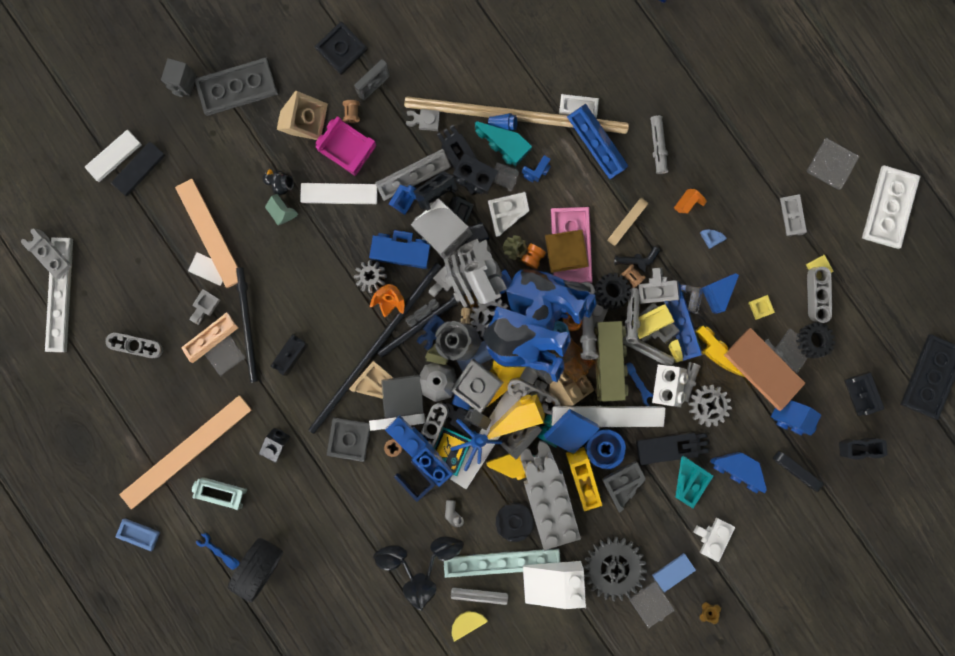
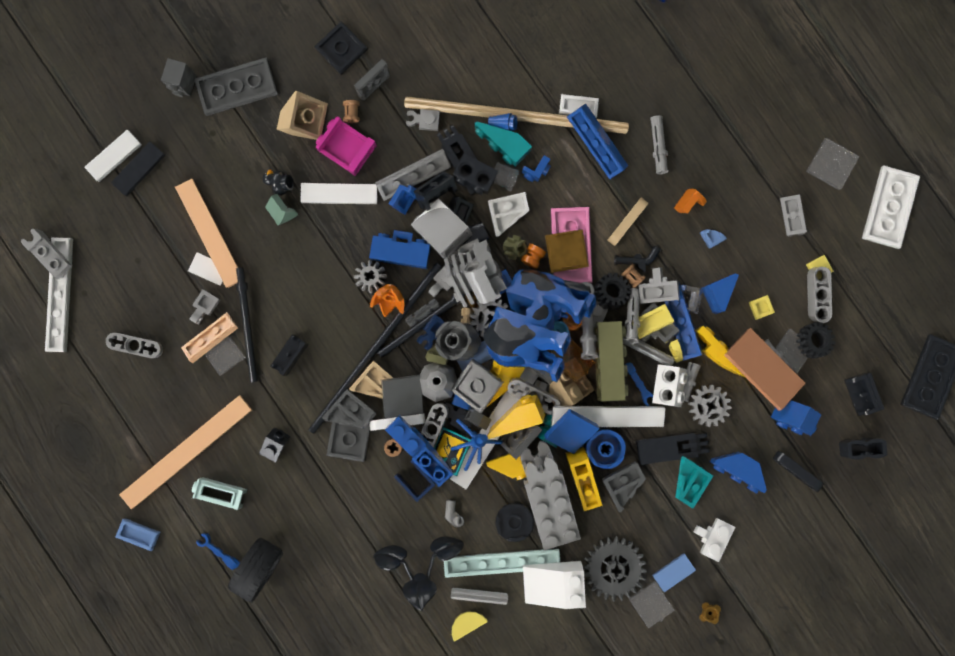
none -> dark grey wing [322,390,376,429]

